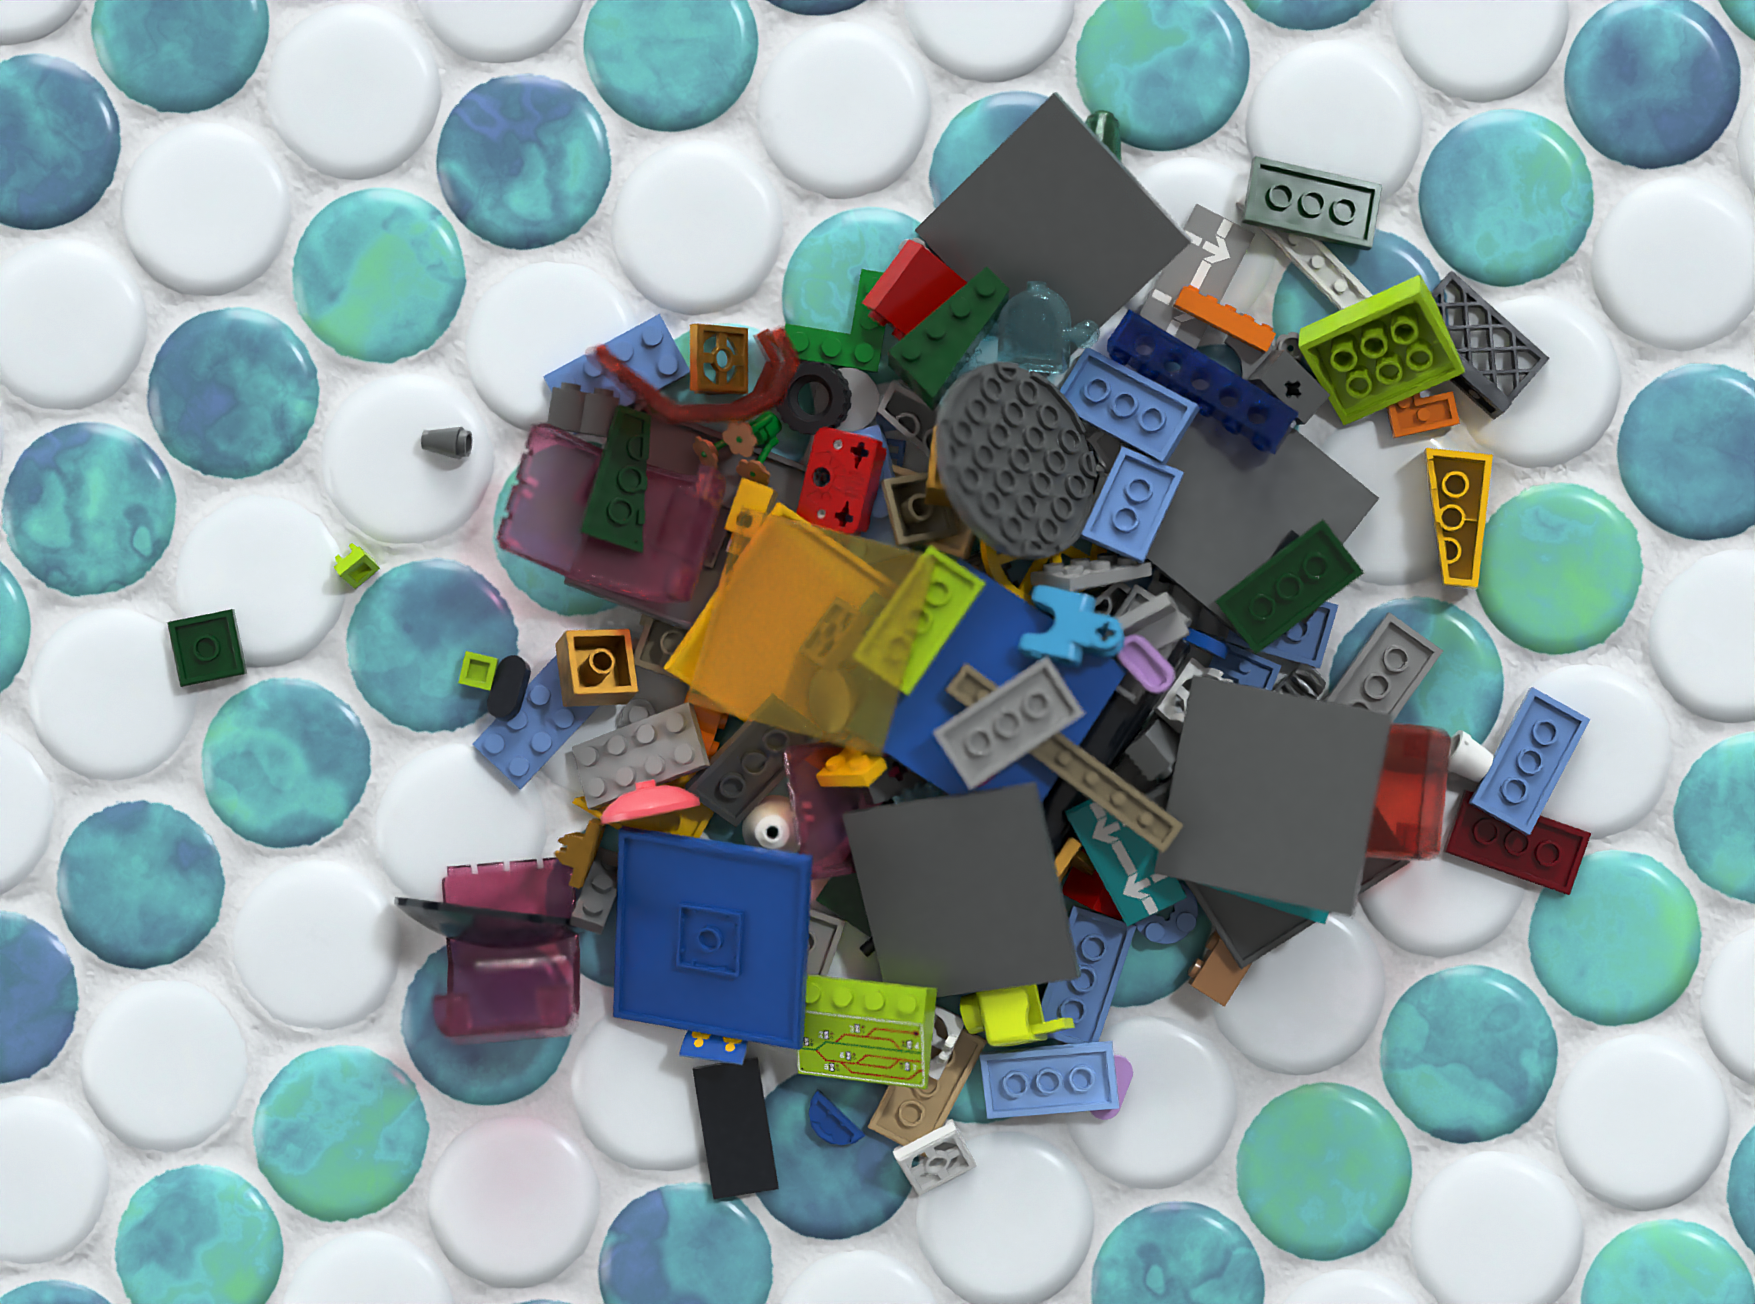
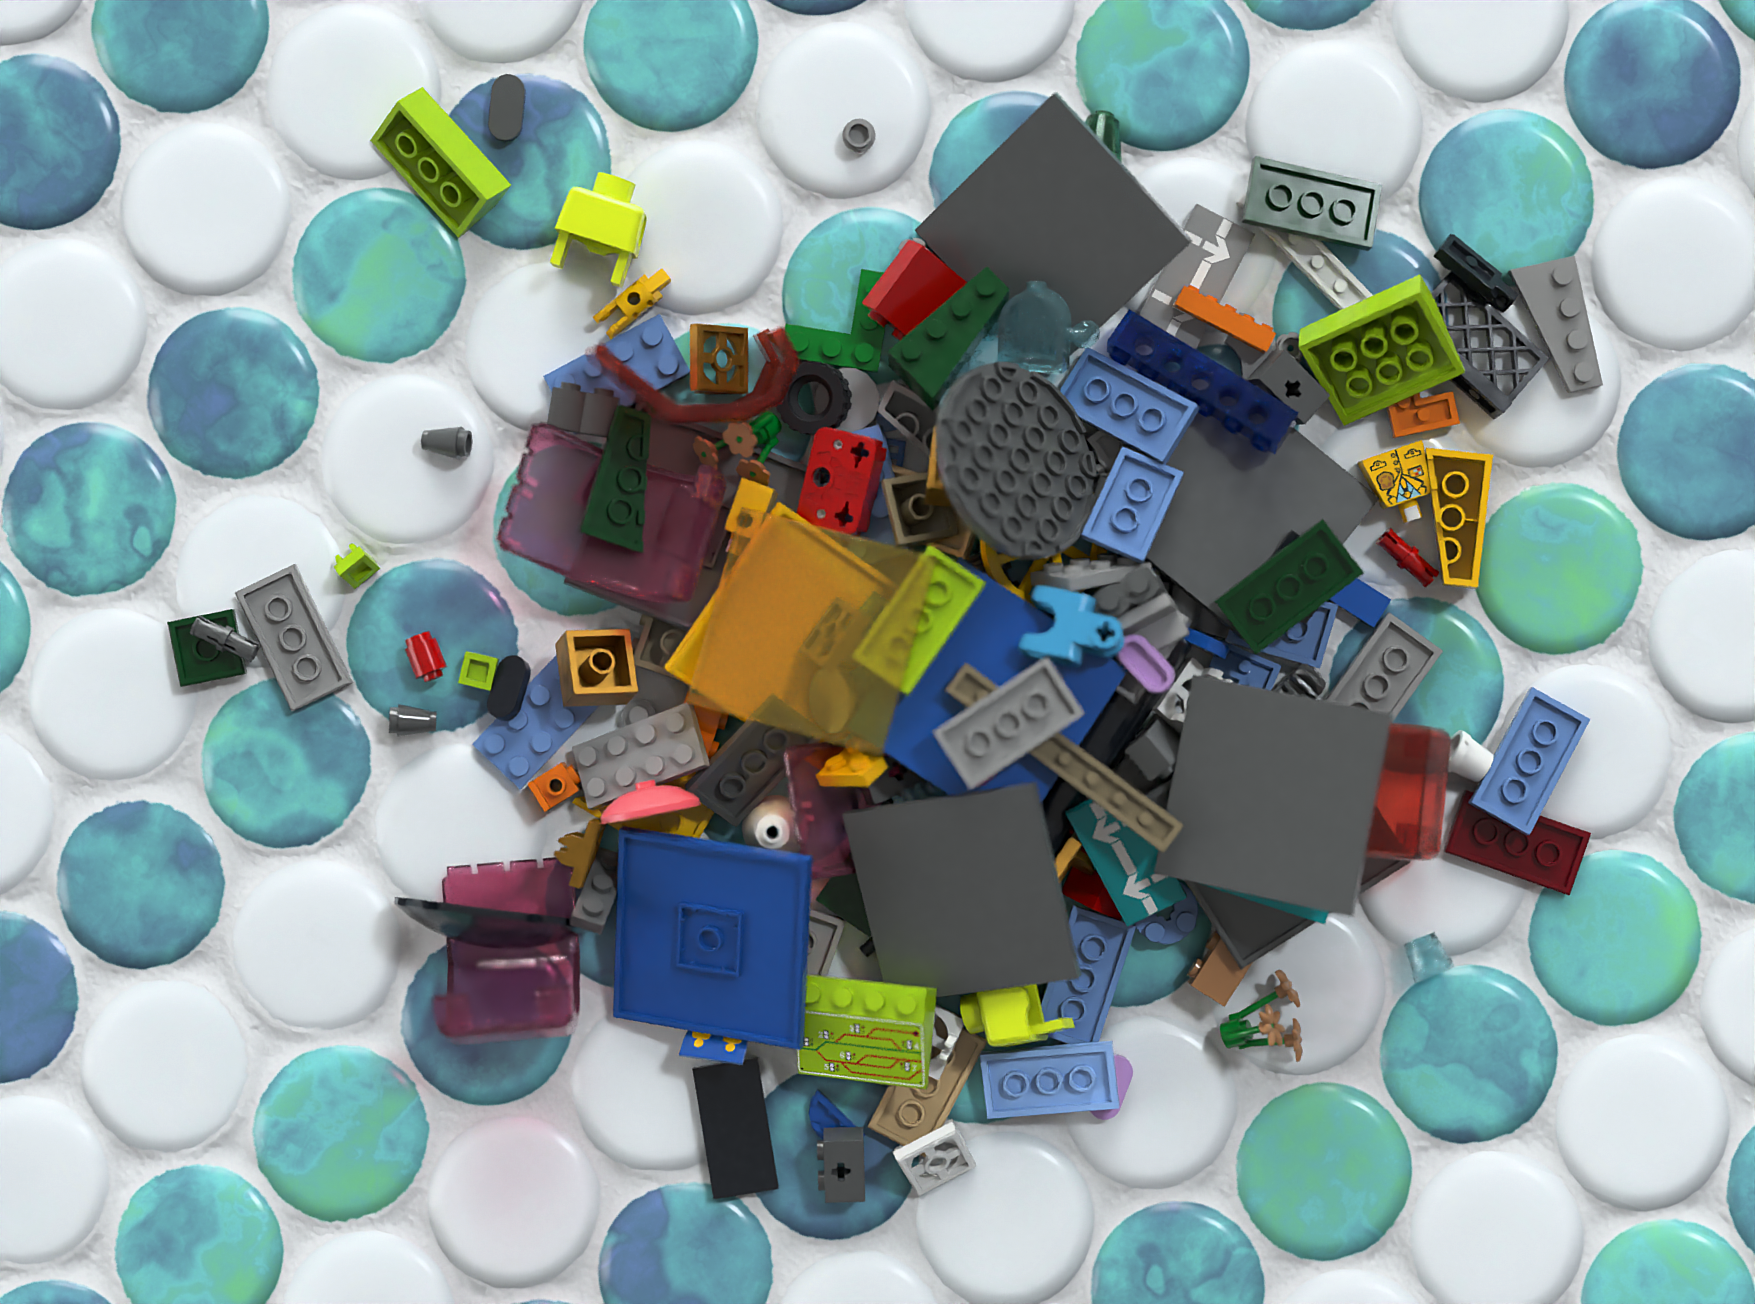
none -> dark grey pin [190,615,260,662]
none -> light grey tile [234,564,353,711]
none -> lime slope [370,87,511,238]
none -> dark grey cone [389,704,436,737]
none -> red brick [405,631,447,683]
none -> dark grey tile [488,74,526,142]
none -> orange brick [527,762,582,812]
none -> neon yellow piece [550,172,647,288]
none -> yellow hinge [593,269,671,339]
none -> dark grey brick [817,1127,865,1203]
none -> light grey plate [842,119,875,152]
none -> dark grey brick [1092,567,1169,619]
none -> plant [1220,970,1303,1062]
none -> blue tile [1329,578,1391,628]
none -> yellow torso [1357,440,1431,523]
none -> red pin [1376,528,1439,587]
none -> clear light blue piece [1404,932,1455,983]
none -> black hinge [1434,234,1519,313]
none -> light grey wing [1508,256,1603,393]

